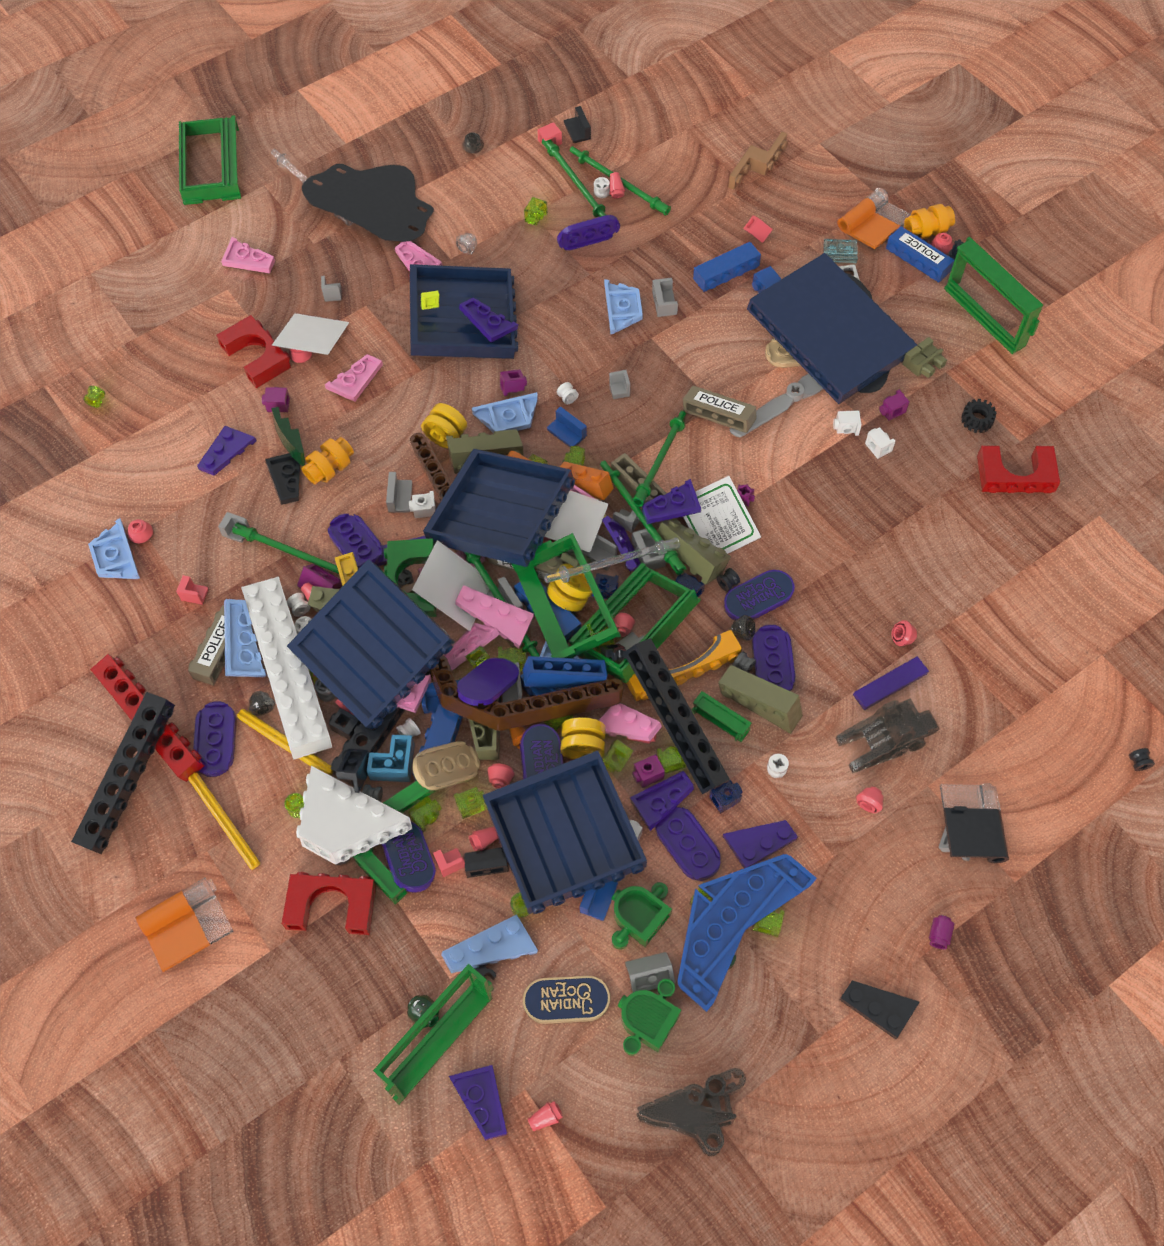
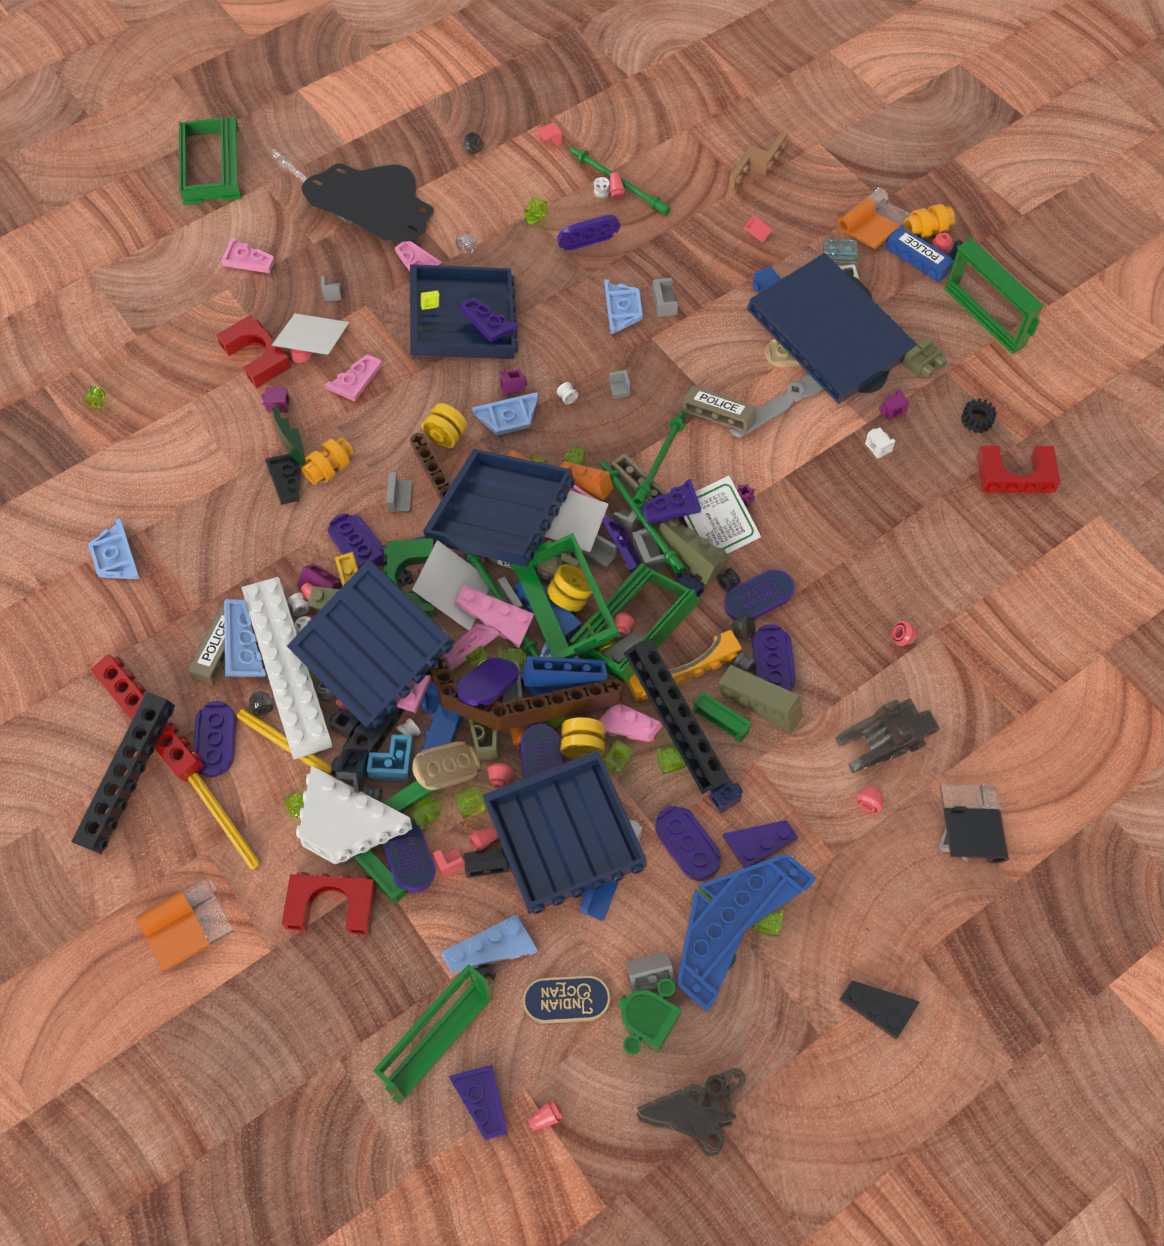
coral cone [127,519,153,544] -> none
coral panel [176,575,208,605] -> none
dark purple wing [197,426,257,476] -> none
light grey panel [218,512,250,543] -> none
green bar [232,523,339,574] -> none
dark green head [407,995,440,1028] -> none
white brick [409,491,436,518] -> none
olive wedge [446,429,524,474] -> none
clear neon green wheel [510,892,529,918] -> none
green bar [542,139,606,217] -> none
clear bar [544,537,680,583] -> none
blue panel [547,406,587,449] -> none
black panel [564,106,591,143] -> none
brick [592,573,619,600] -> none
black plate [600,643,626,660] -> none
green piece [611,882,672,950] -> none
dark purple wing [630,771,694,831] -> none
magenta brick [632,754,665,788] -> none
blue brick [693,242,761,292] -> none
white wheel [767,754,789,778] -> none
white brick [833,411,861,436] -> none
dark purple tile [853,656,929,710] -> none
magenta brick [929,915,955,950] -> none
black wheel [1129,748,1155,771] -> none

